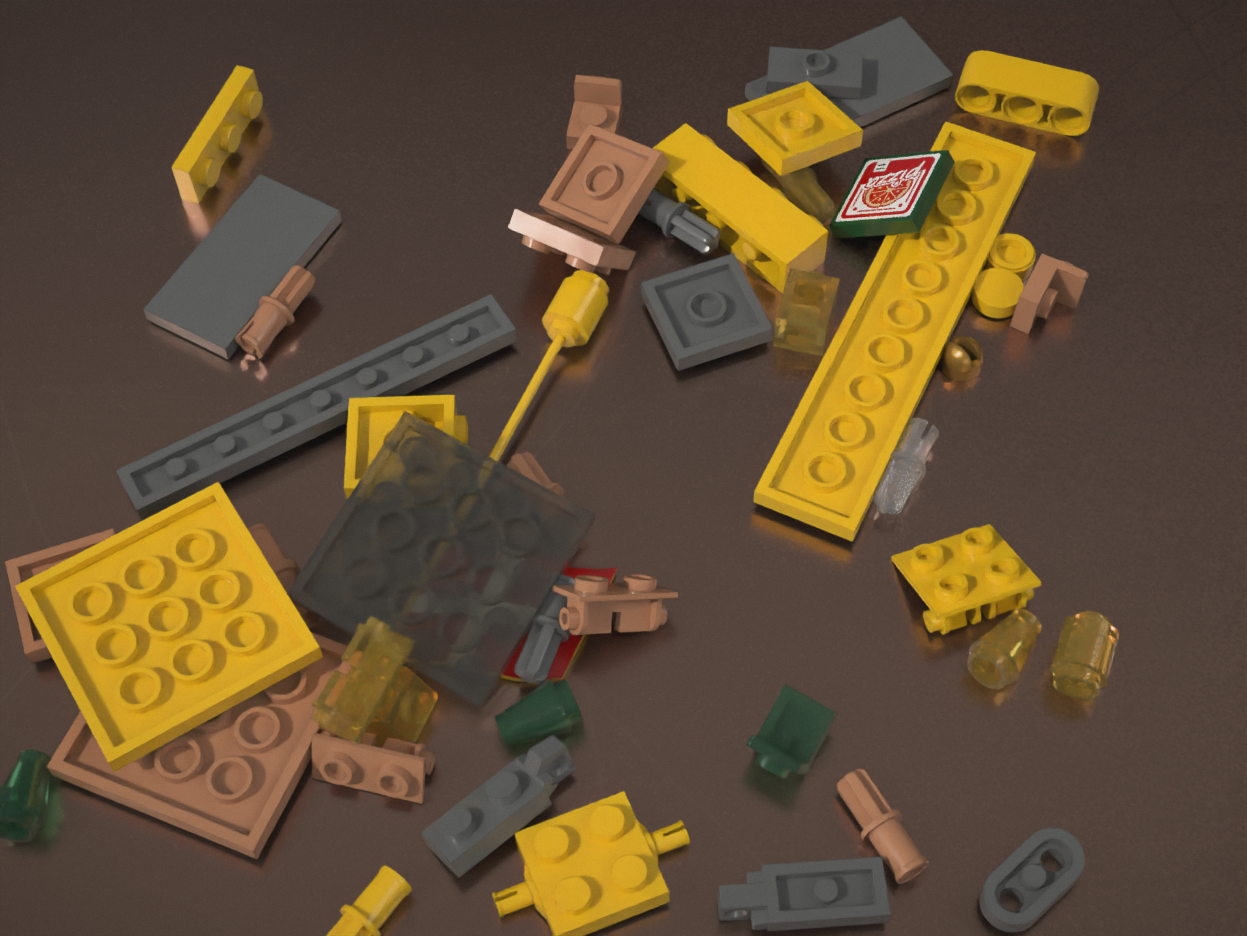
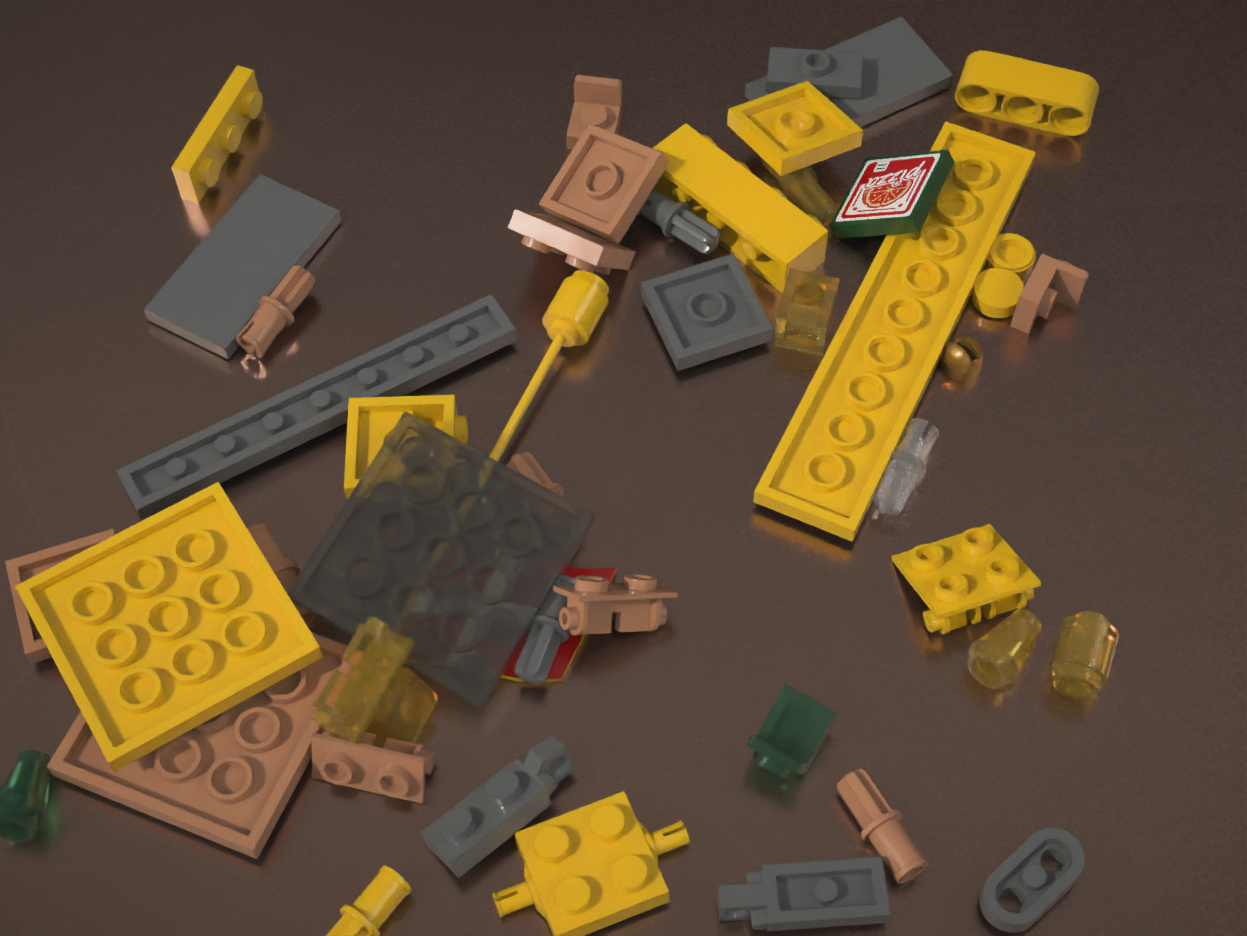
clear green cone [494,678,584,748] -> none

